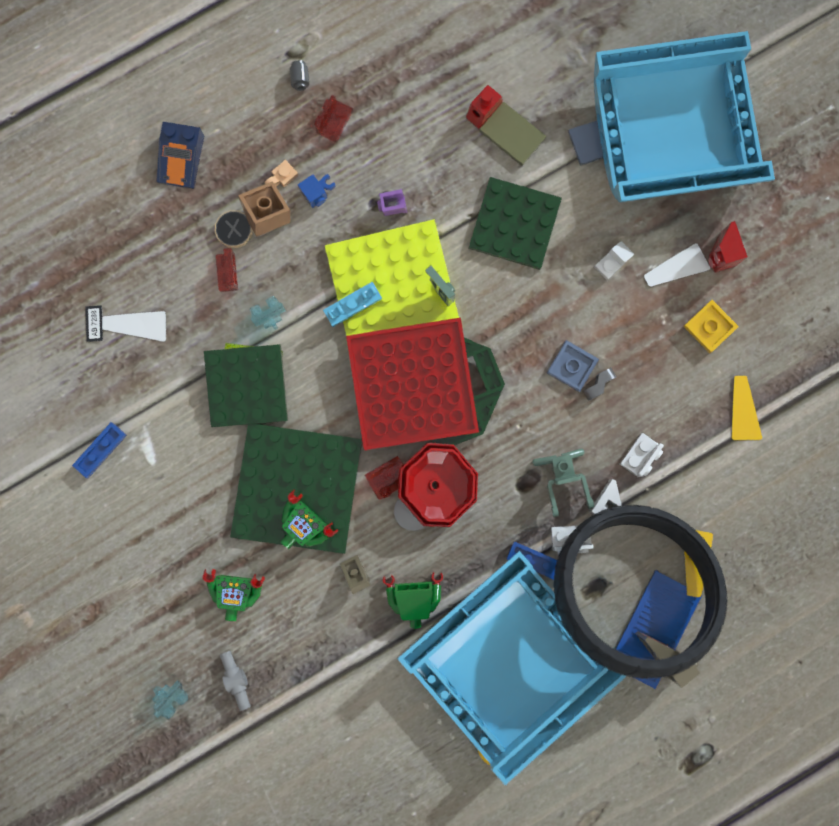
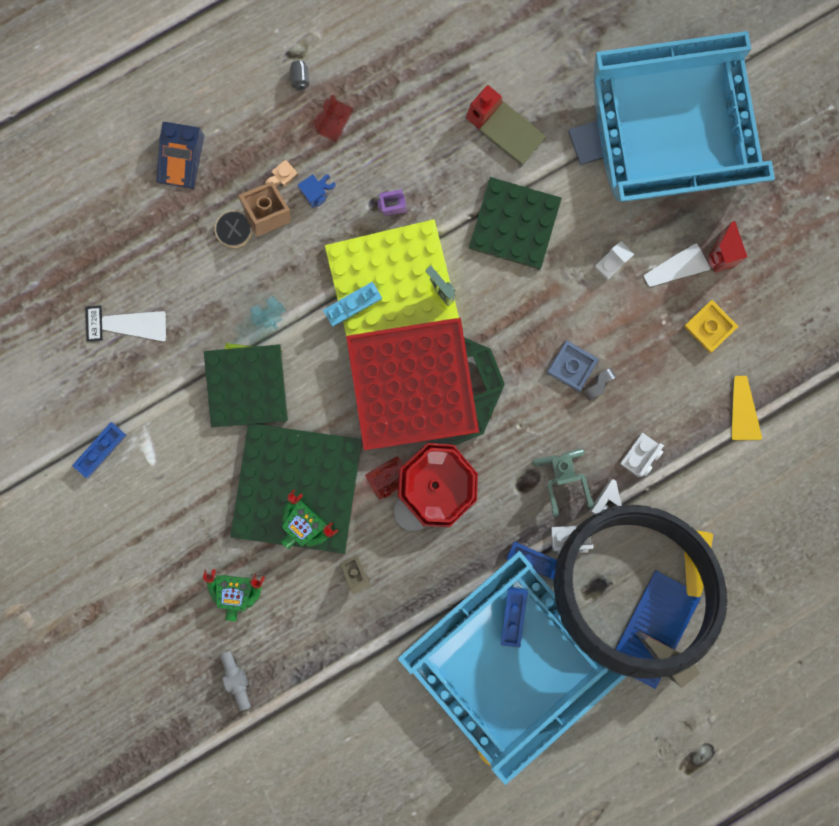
clear light blue hips [152,680,188,720] -> none
clear red bracket [216,248,238,292] -> none
green torso [383,572,443,629] -> none
none -> blue plate [500,587,528,647]

